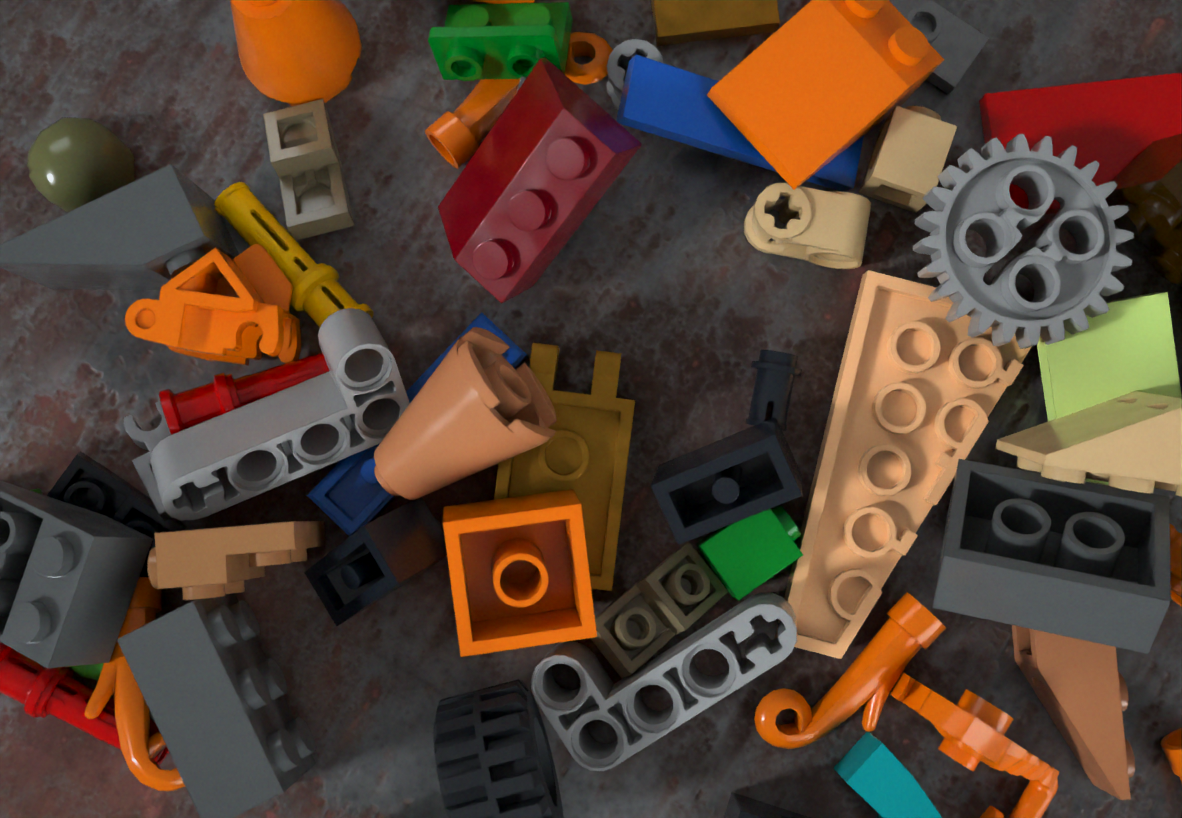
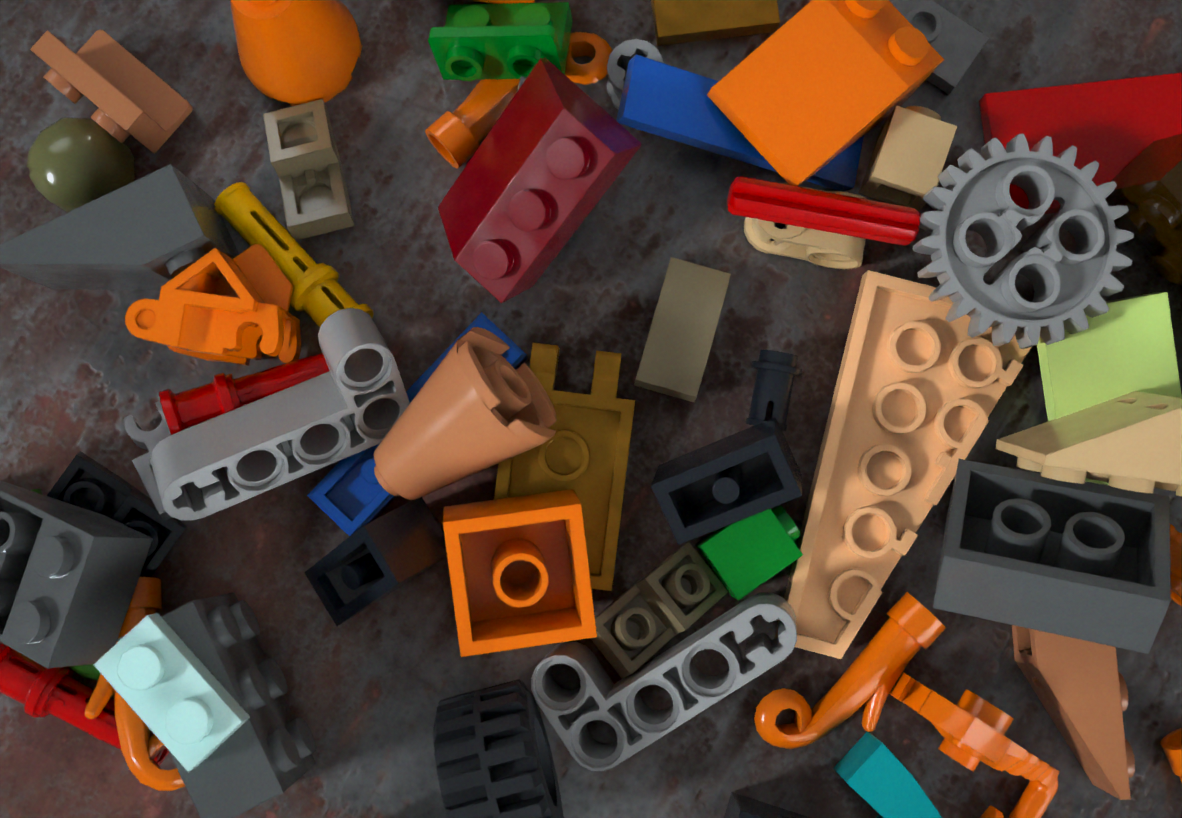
medium nougat plate [148,521,326,600] -> none
none -> nougat bracket [30,30,193,154]
none -> light aqua plate [94,613,250,772]
none -> dark tan slope [634,257,731,403]
none -> red axle [727,176,921,246]

